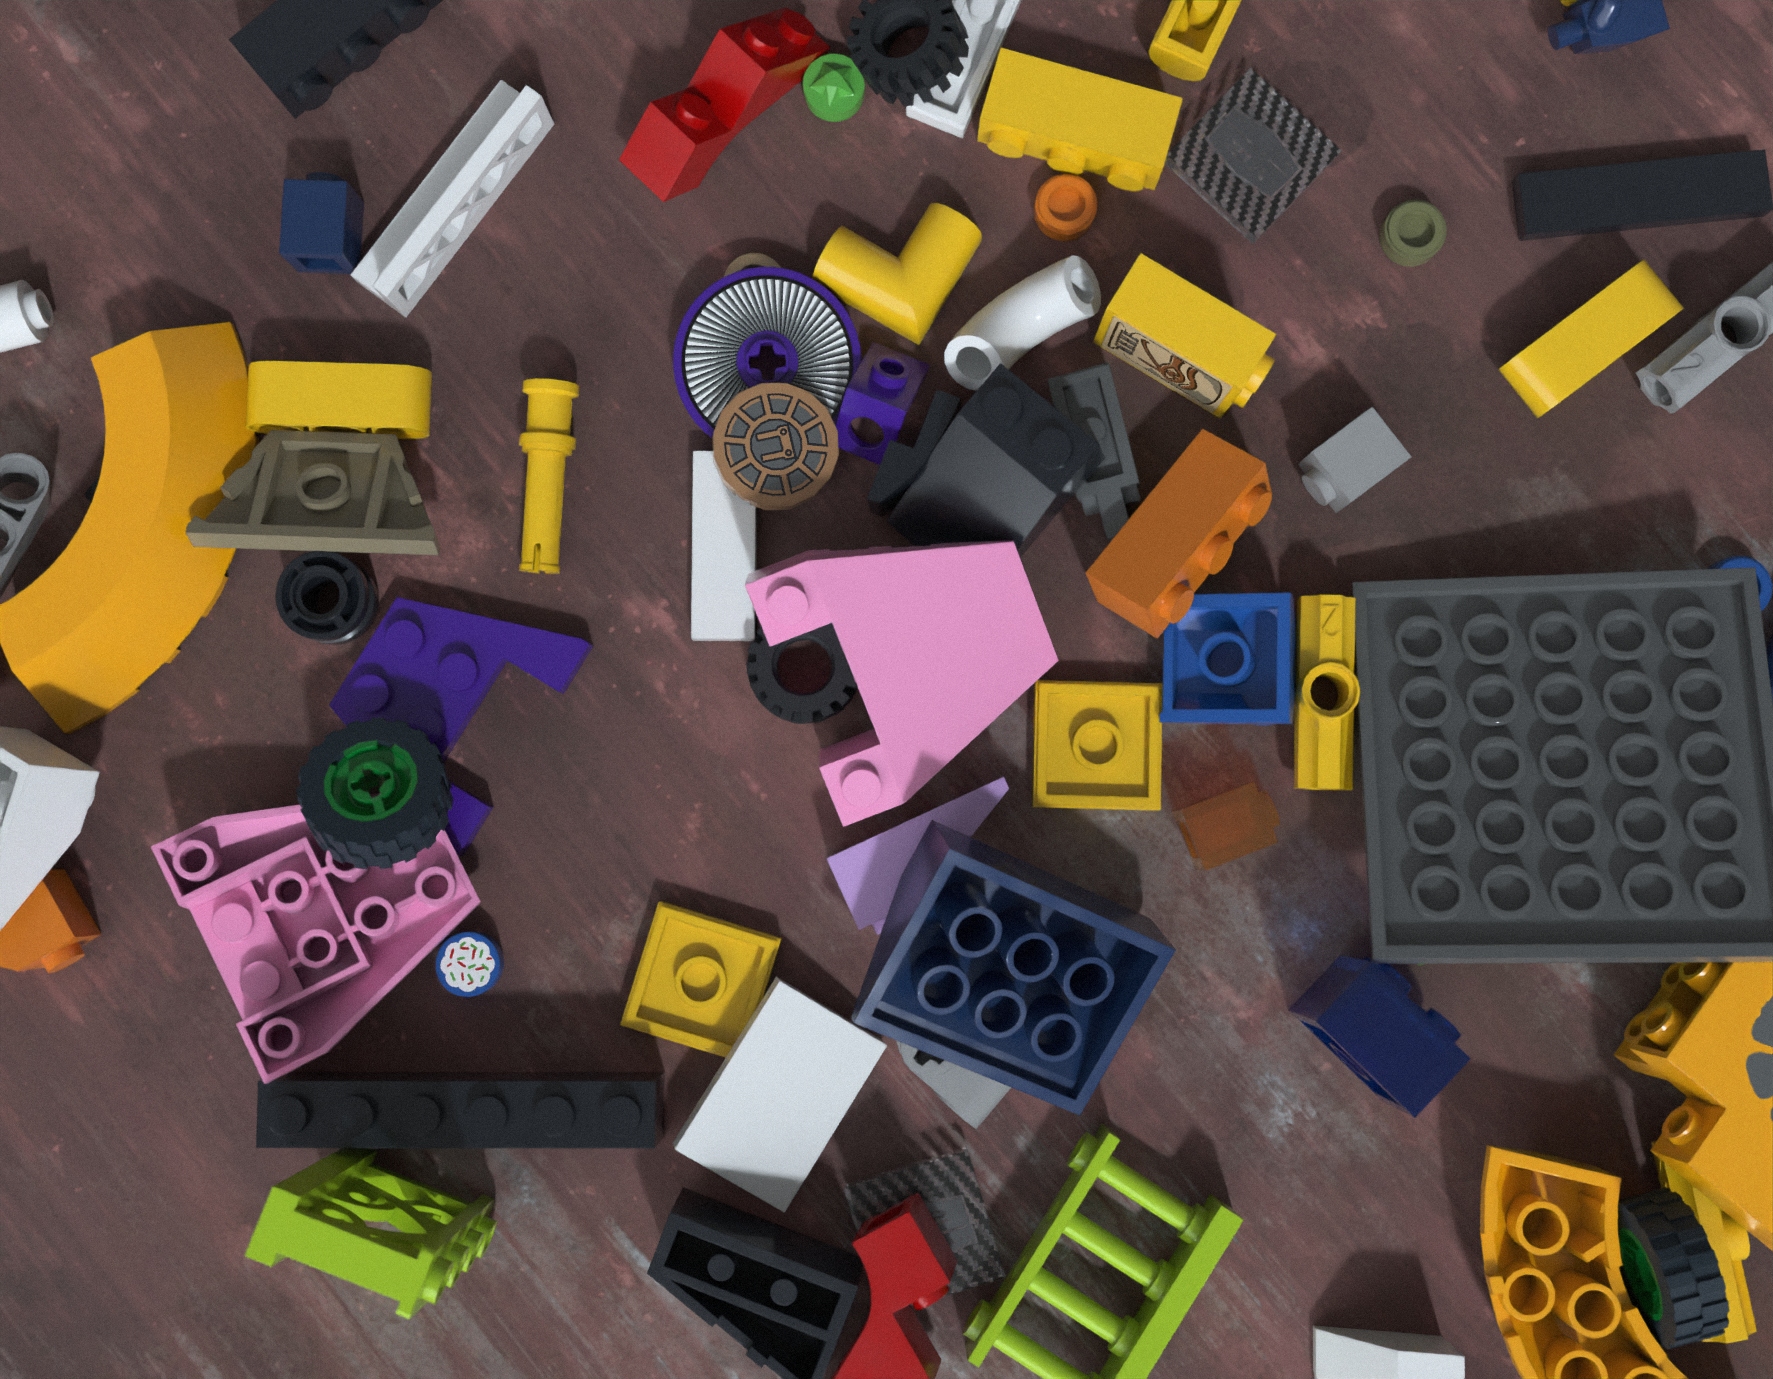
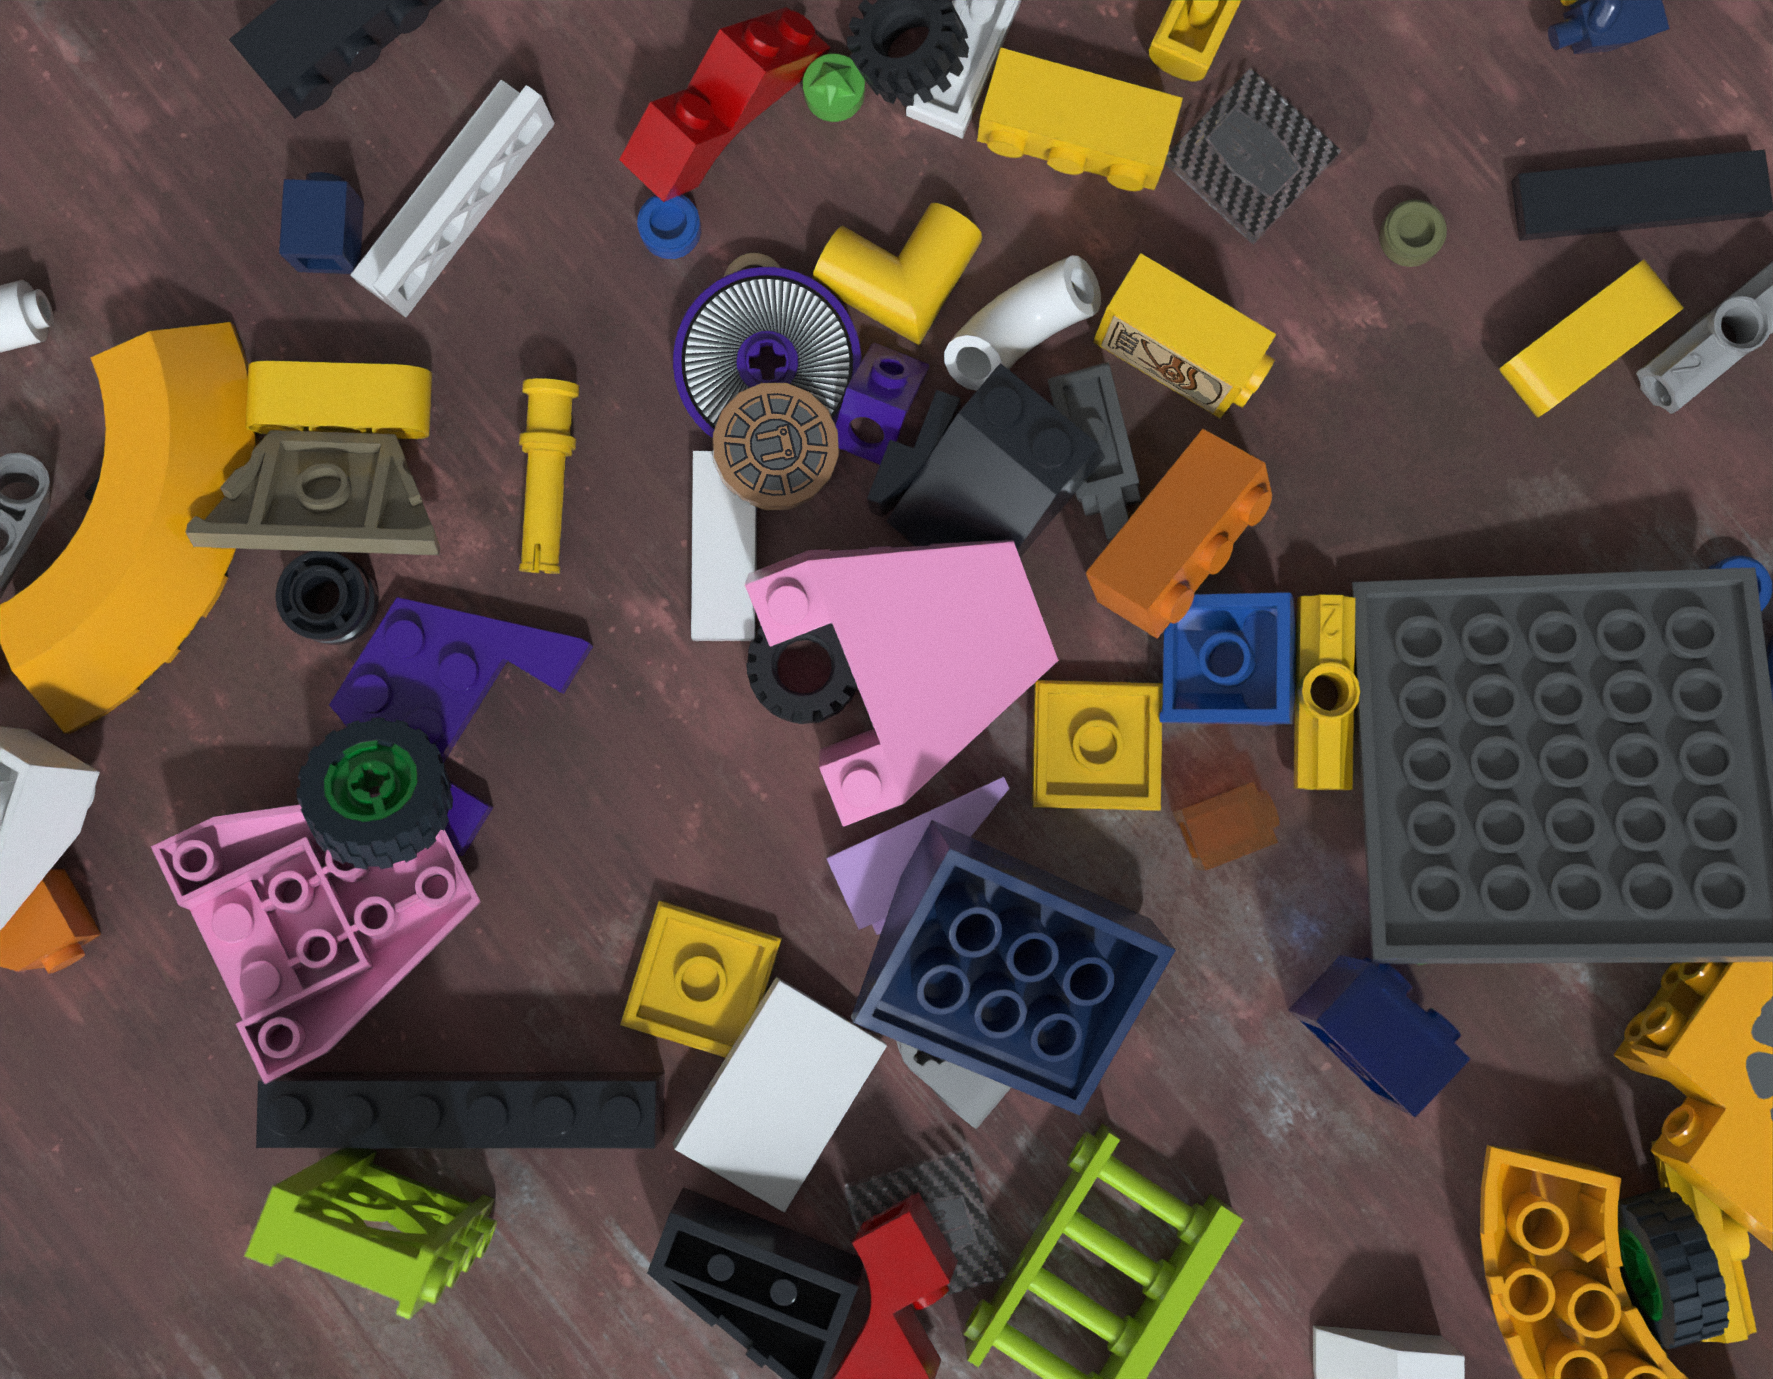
tile [435,931,504,997] -> none
orange tile [1034,174,1097,241] -> none
light grey brick [1298,407,1411,513] -> none
none -> blue tile [637,195,701,259]

